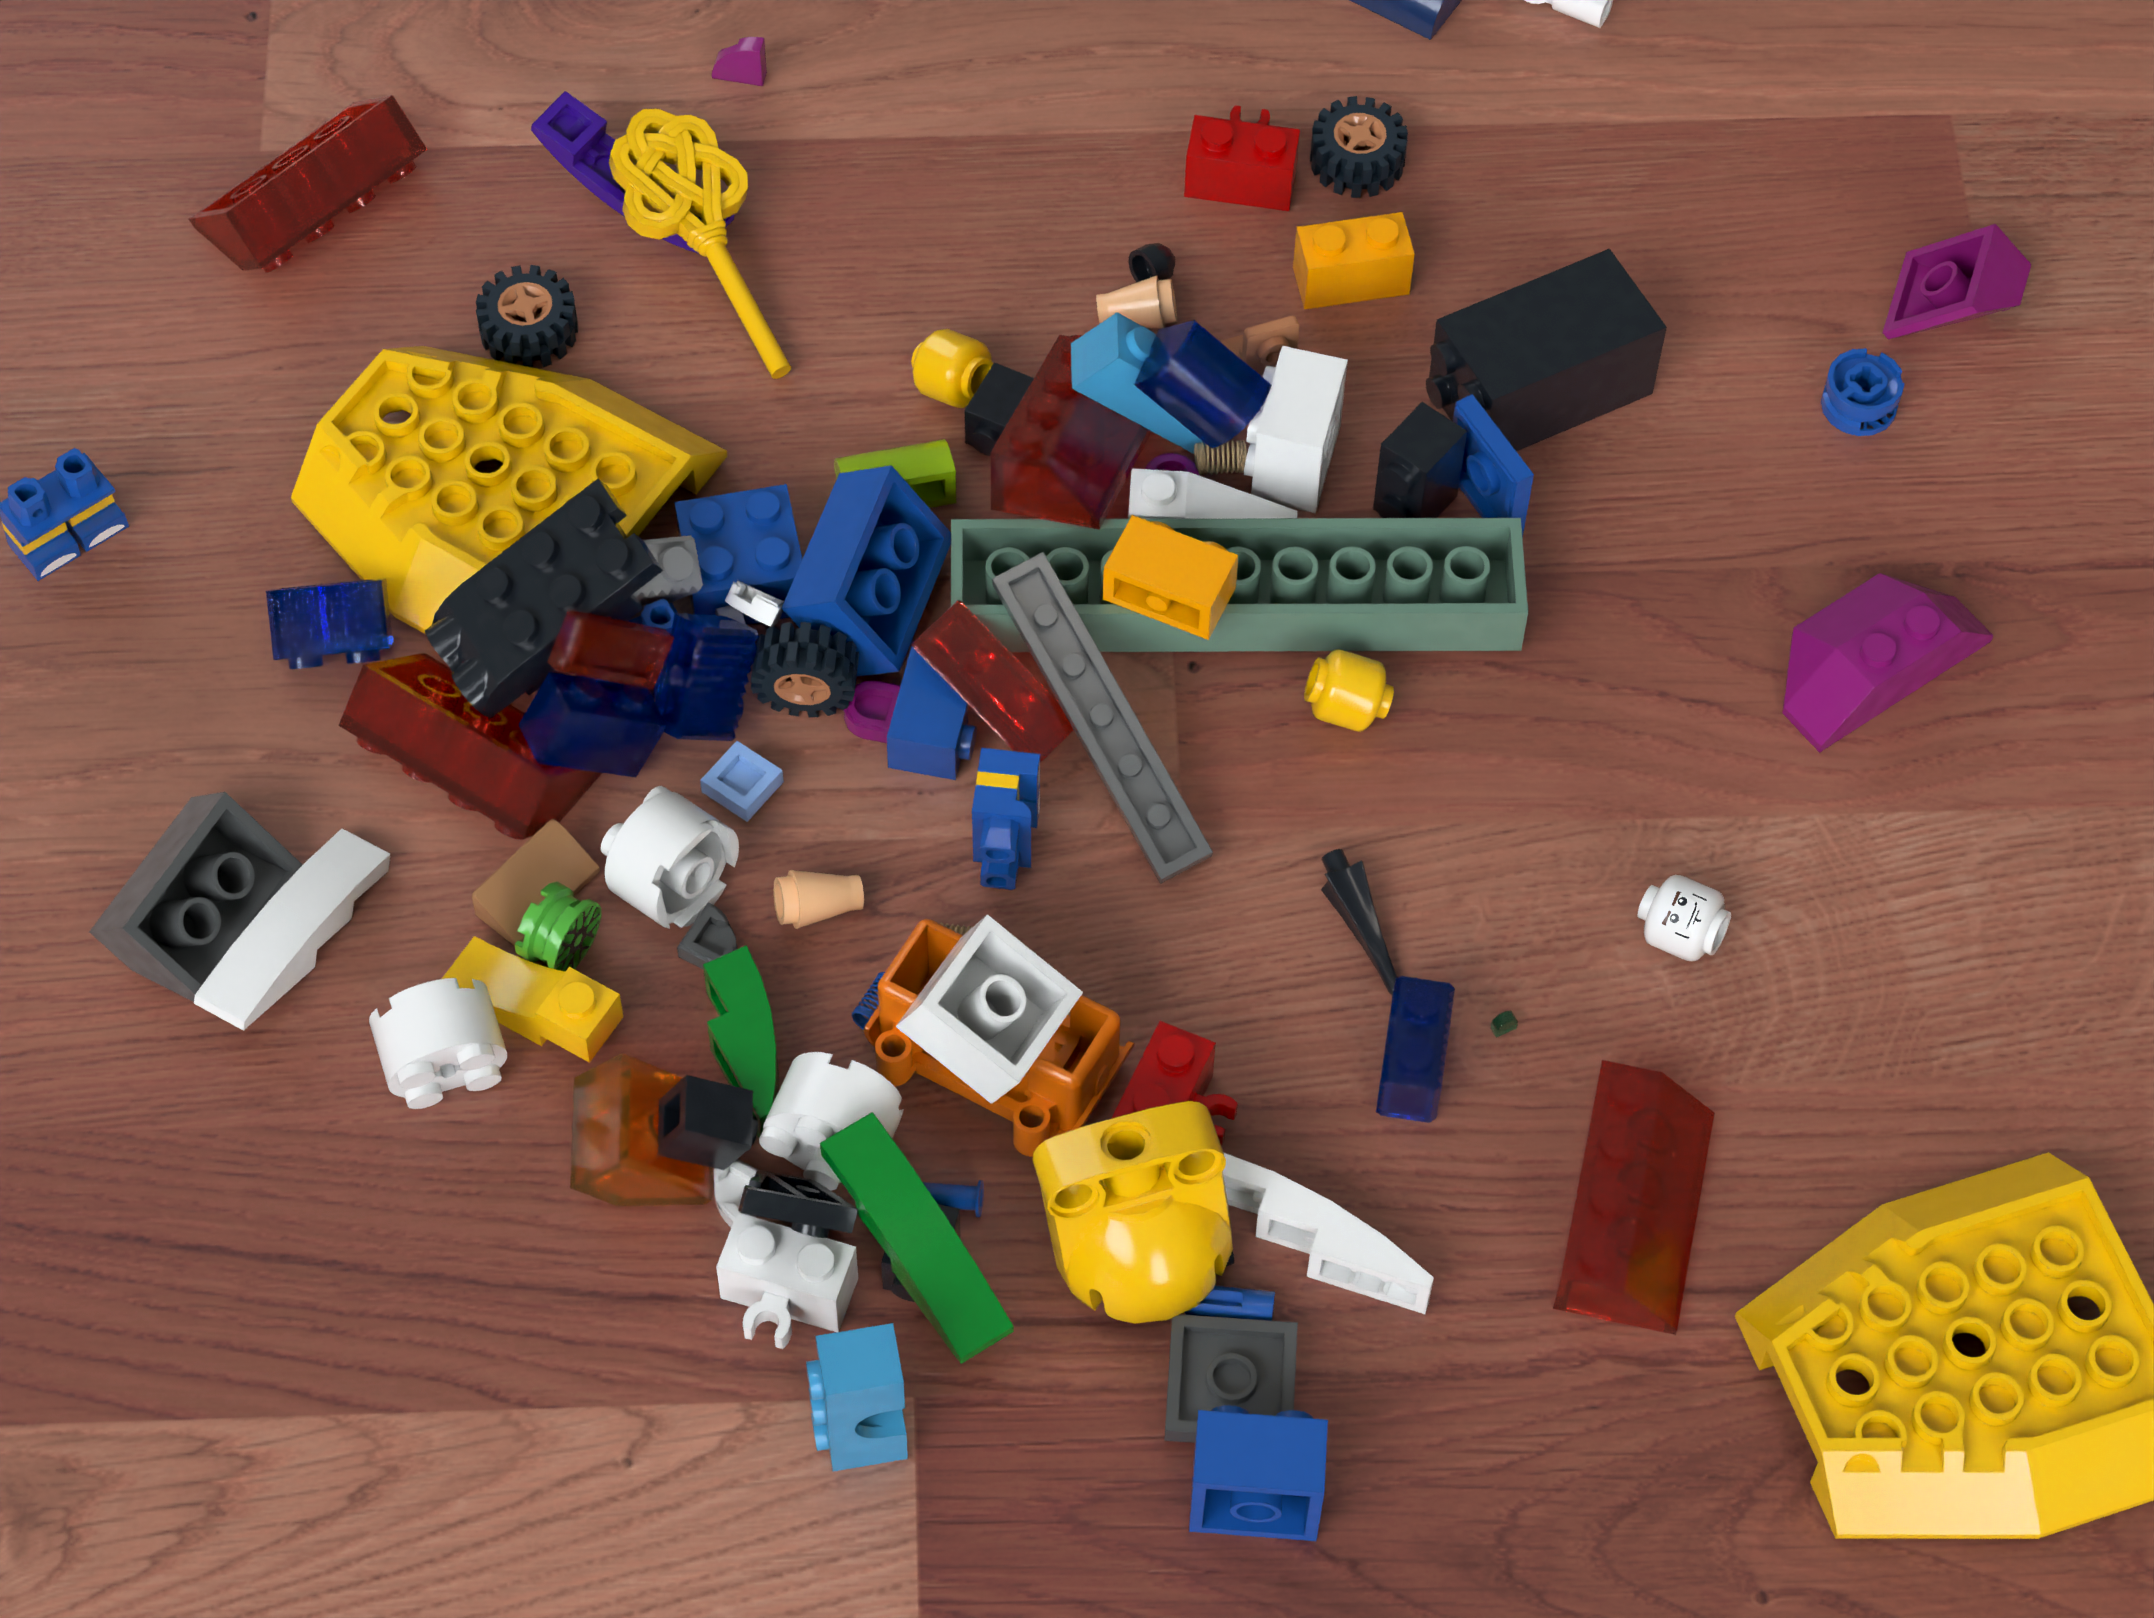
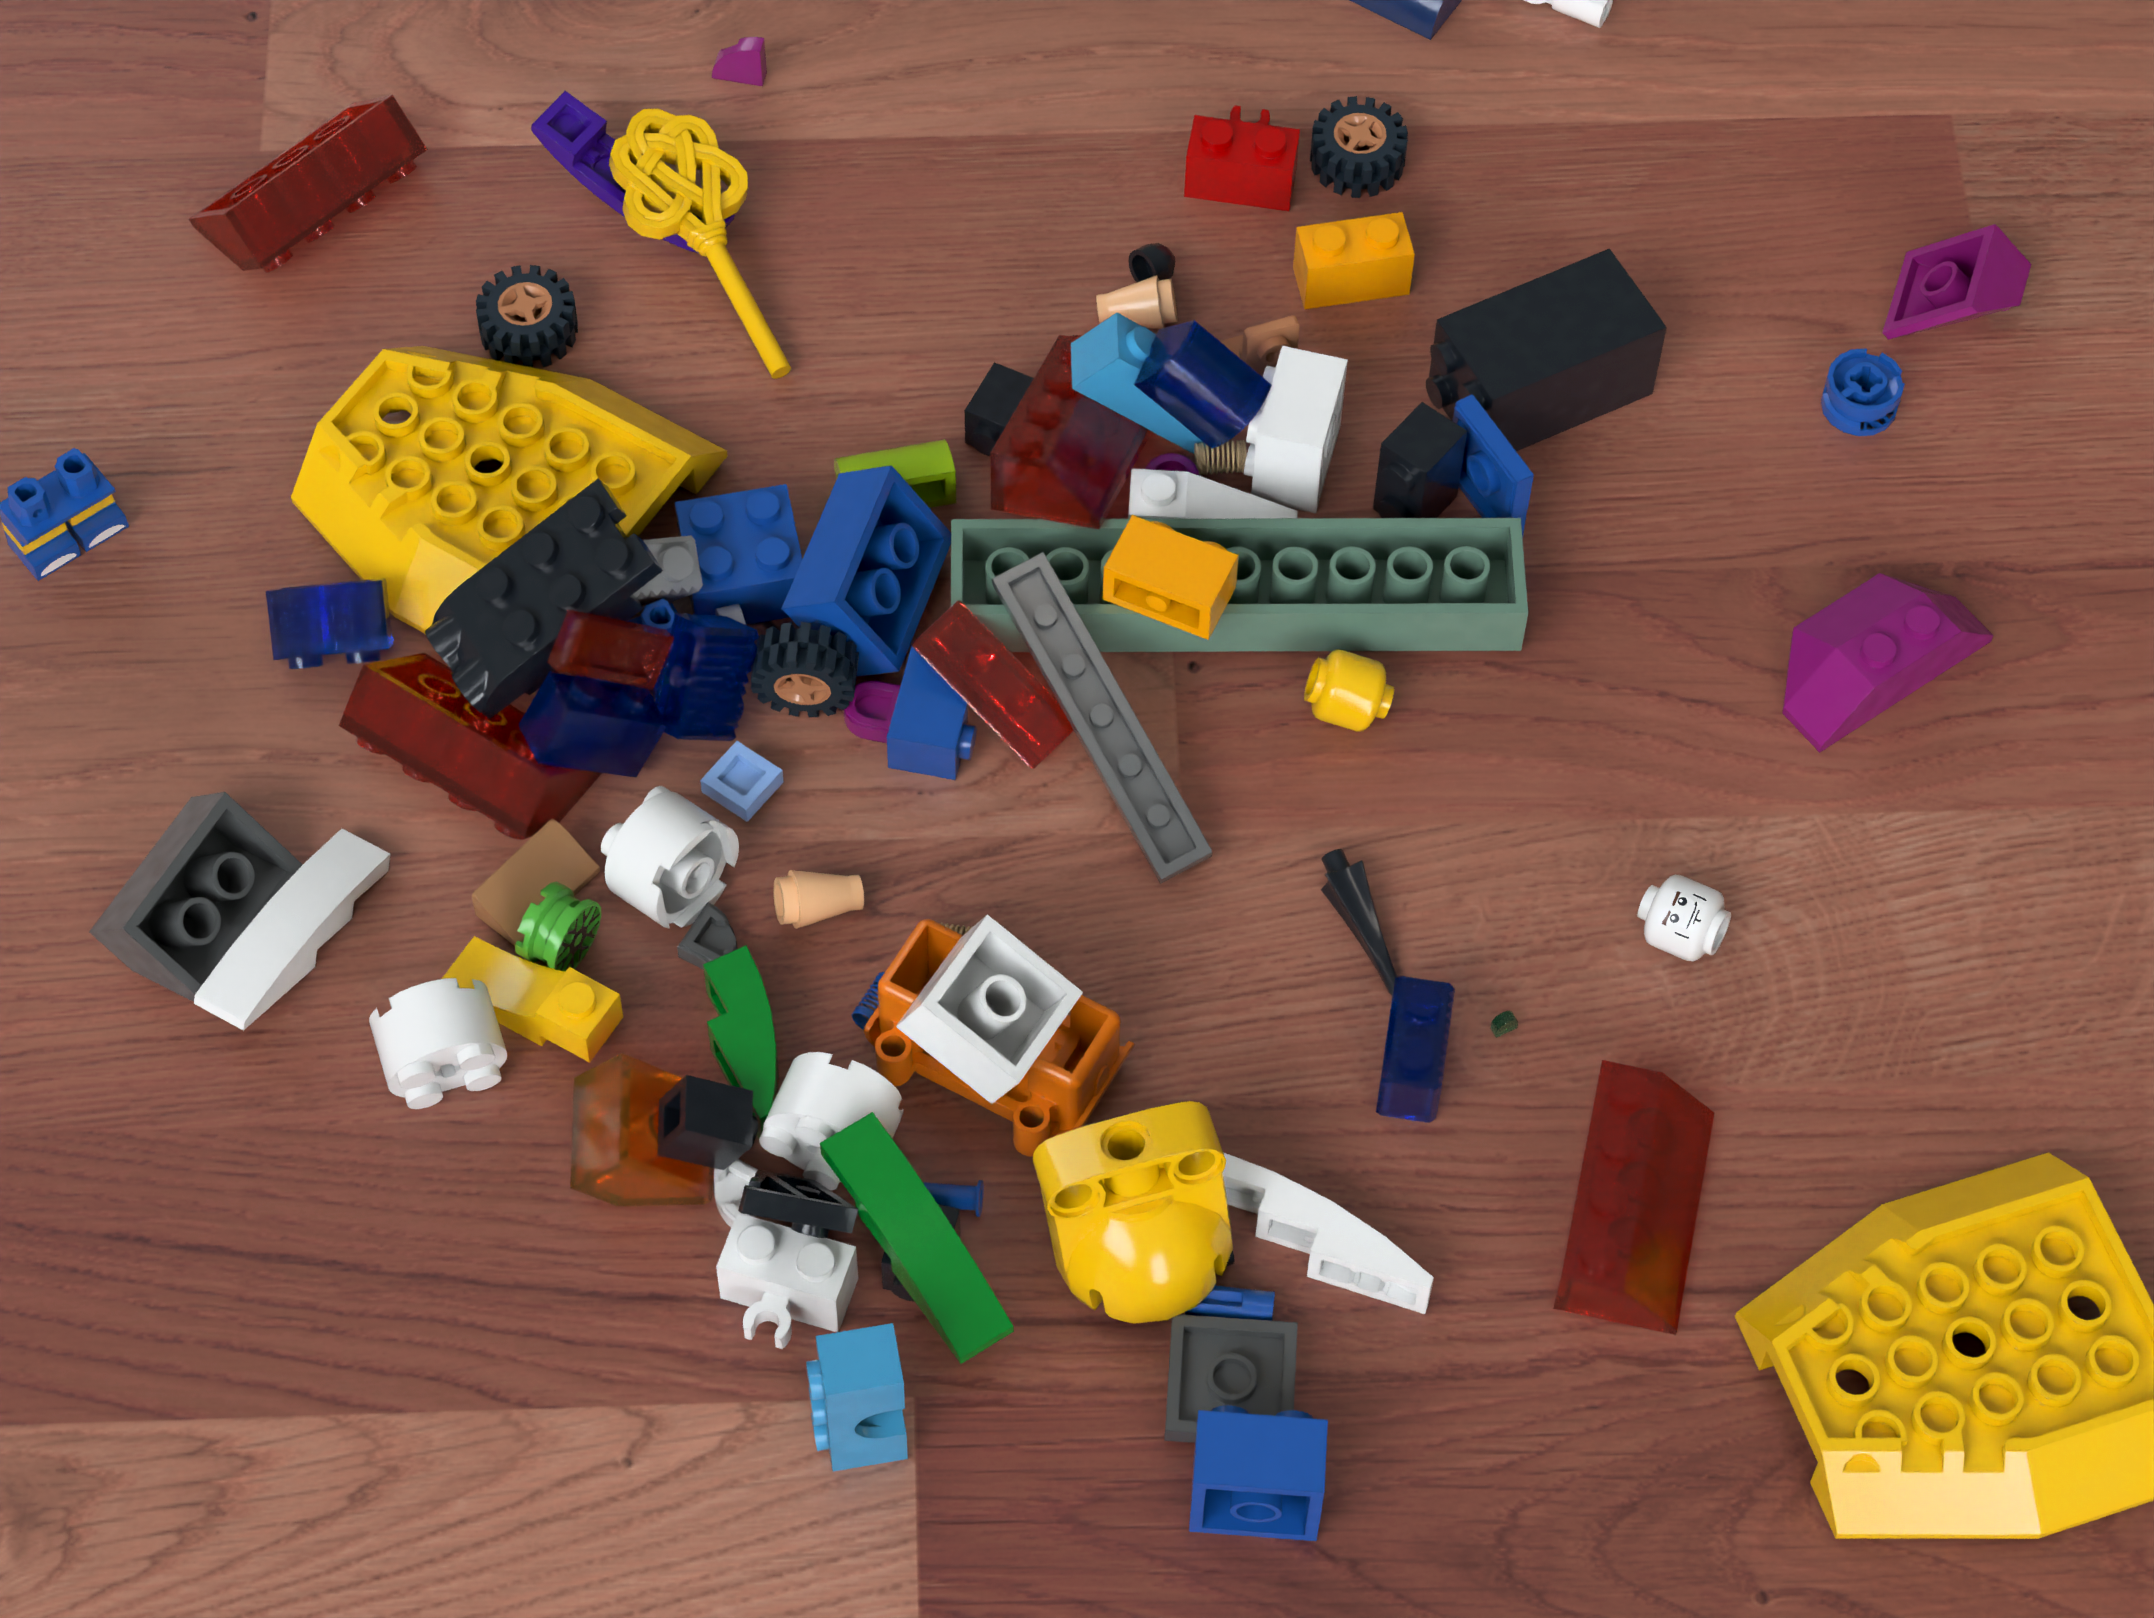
white tile [725,581,784,627] -> none
yellow head [911,329,993,408] -> none
blue hips [972,748,1040,890] -> none
red brick [1111,1021,1238,1146] -> none

